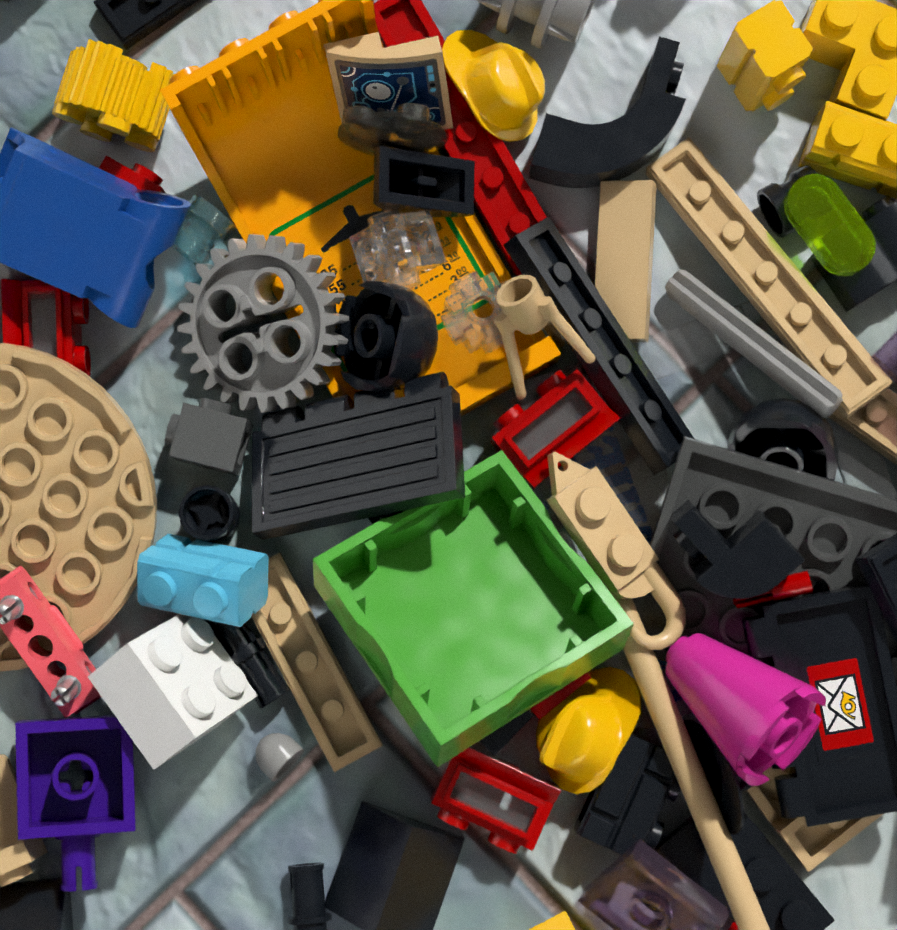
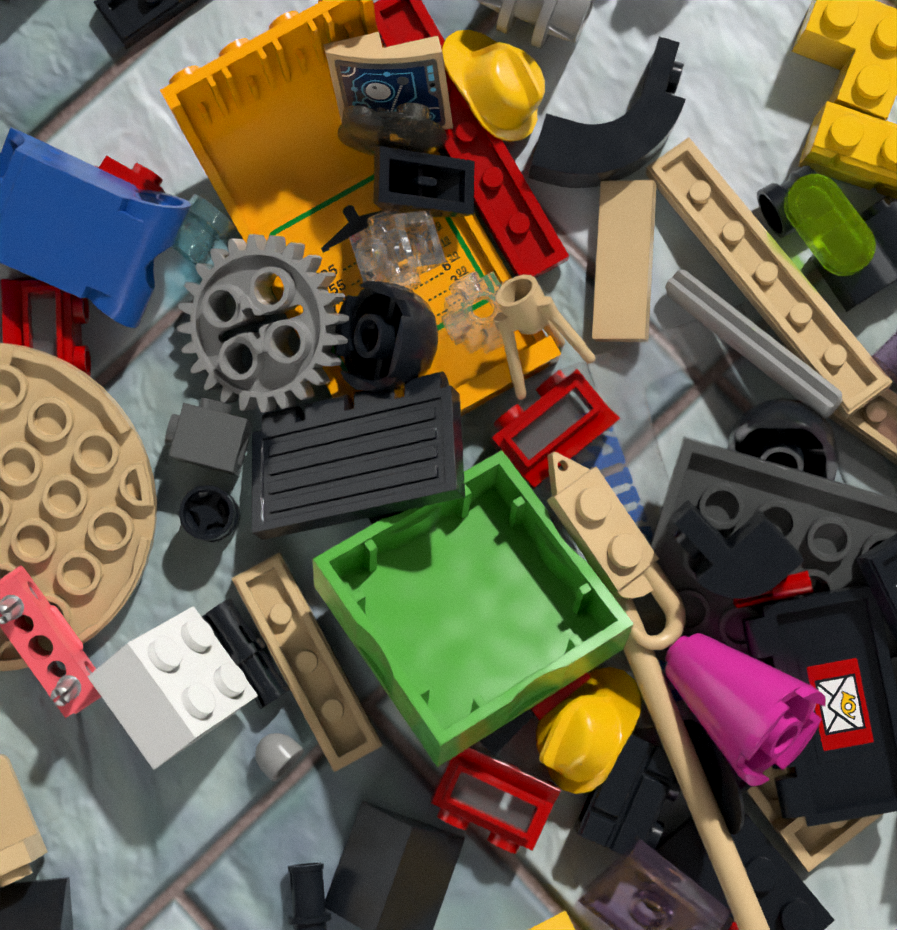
dark purple brick [15,715,136,892] -> none
yellow brick [52,39,174,153] -> none
medium azure brick [137,534,269,627] -> none
black plate [503,217,694,475] -> none
yellow brick [716,0,813,112] -> none

